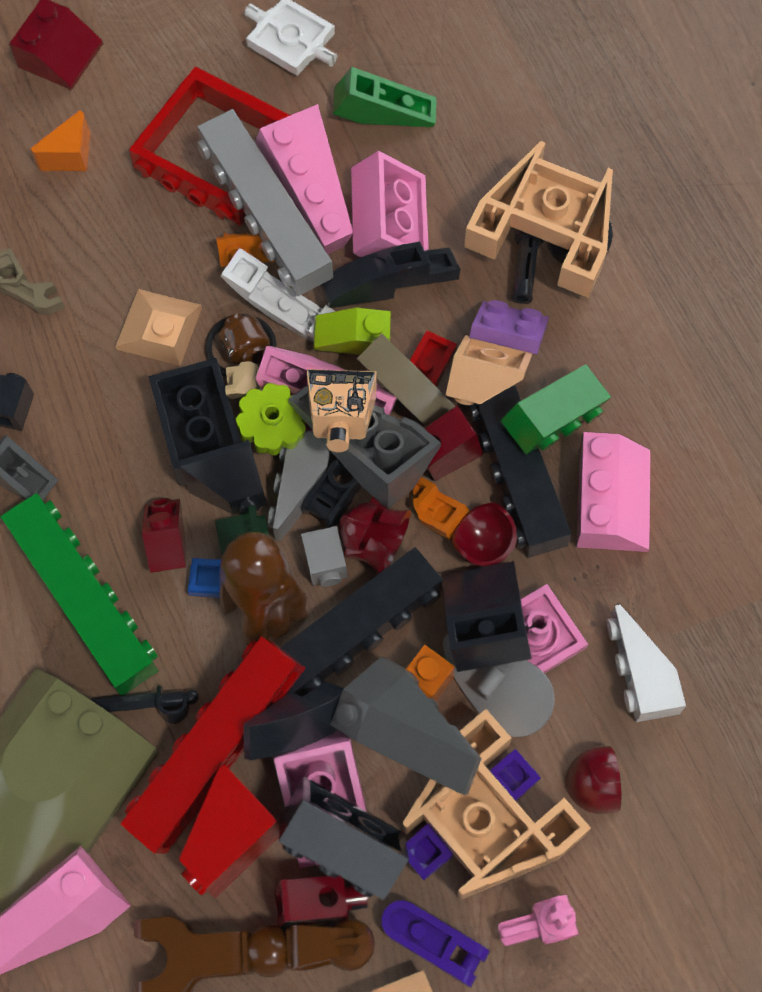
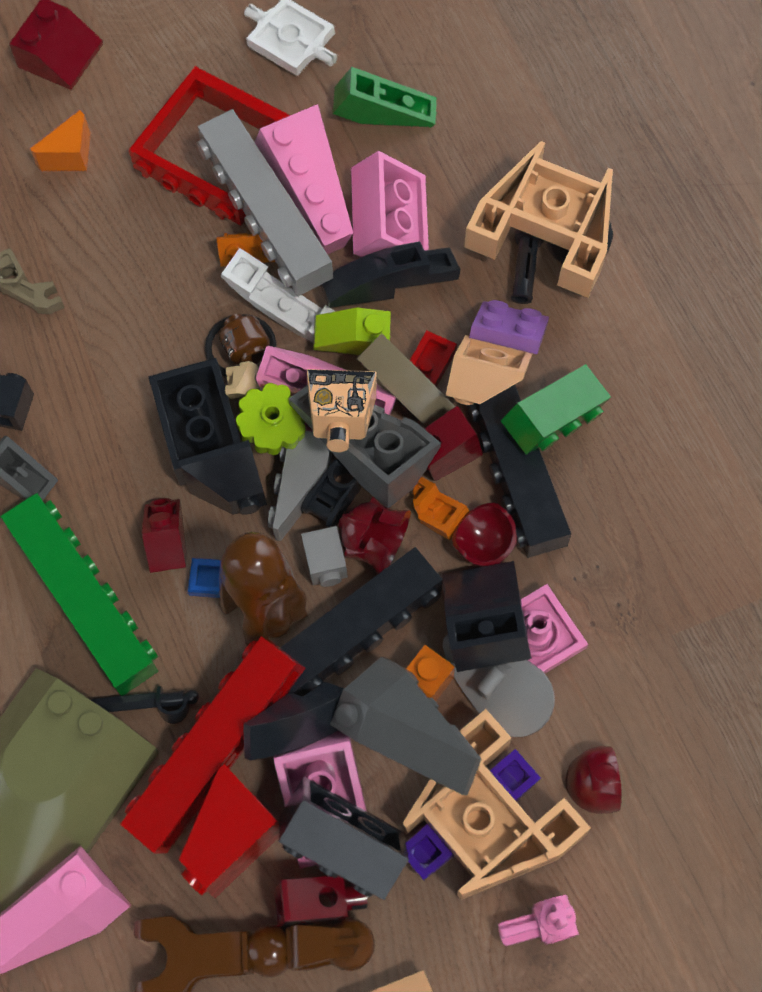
light nougat slope [115,289,202,366] -> none
clear green bracket [215,505,269,556] -> none
dark purple plate [382,900,490,988] -> none
bright pink slope [576,432,650,552] -> none
white slope [607,605,686,722] -> none

